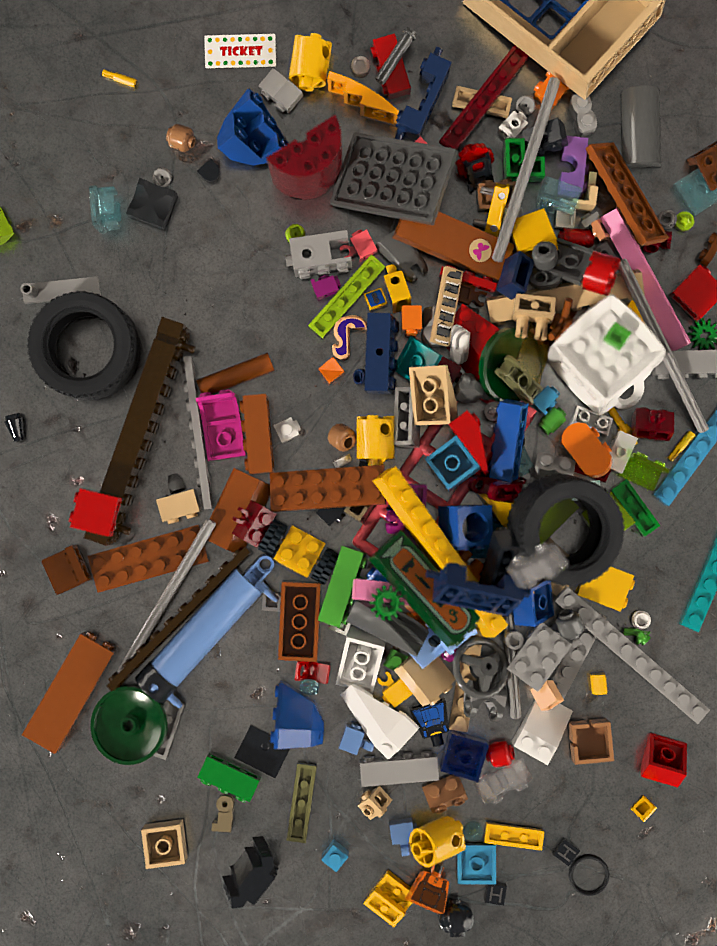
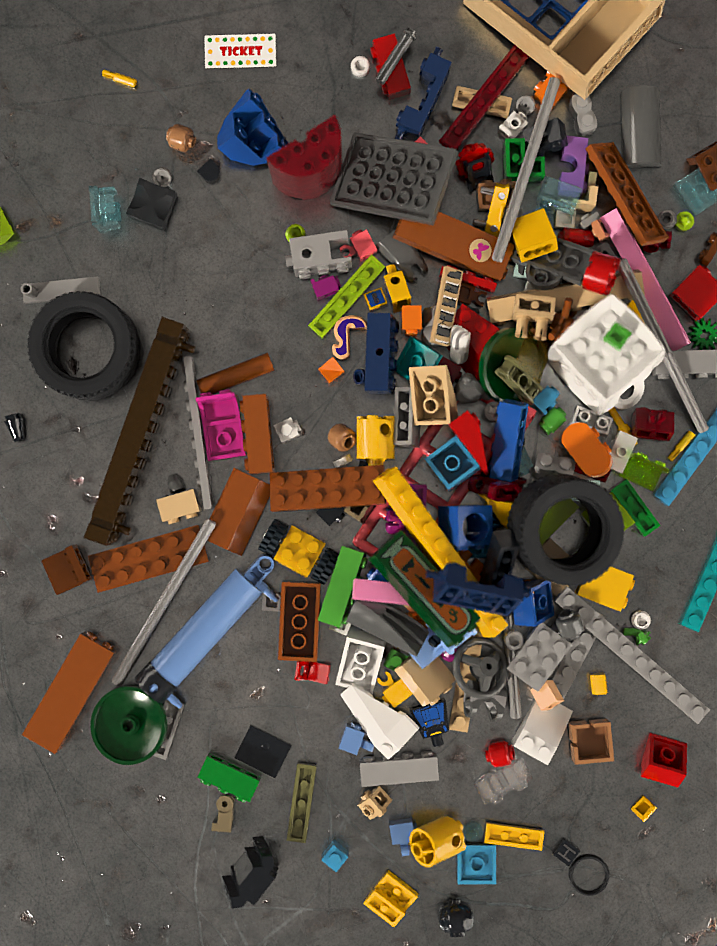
red brick [69,488,122,537] -> none
dark brown plate [106,547,252,692] -> none
tan brick [141,819,188,869] -> none
dark red brick [232,500,277,548] -> none
light grey brick [258,68,303,113] -> none
blue brick [270,681,324,749] -> none
yellow cylinder [289,33,332,91] -> none
clear light blue tile [299,679,319,695] -> none
light orange slope [327,71,399,126] -> none
green gear [369,585,404,621] -> none
torso [405,864,449,914] -> none
medium nougat bracket [422,773,468,814] -> none
clear blue brick [439,730,489,782] -> none
black tile [484,883,507,906] -> none
dark blue brick [497,251,534,300] -> none
clear brick [506,543,569,588] -> none
dark grey head [532,241,559,271] -> none

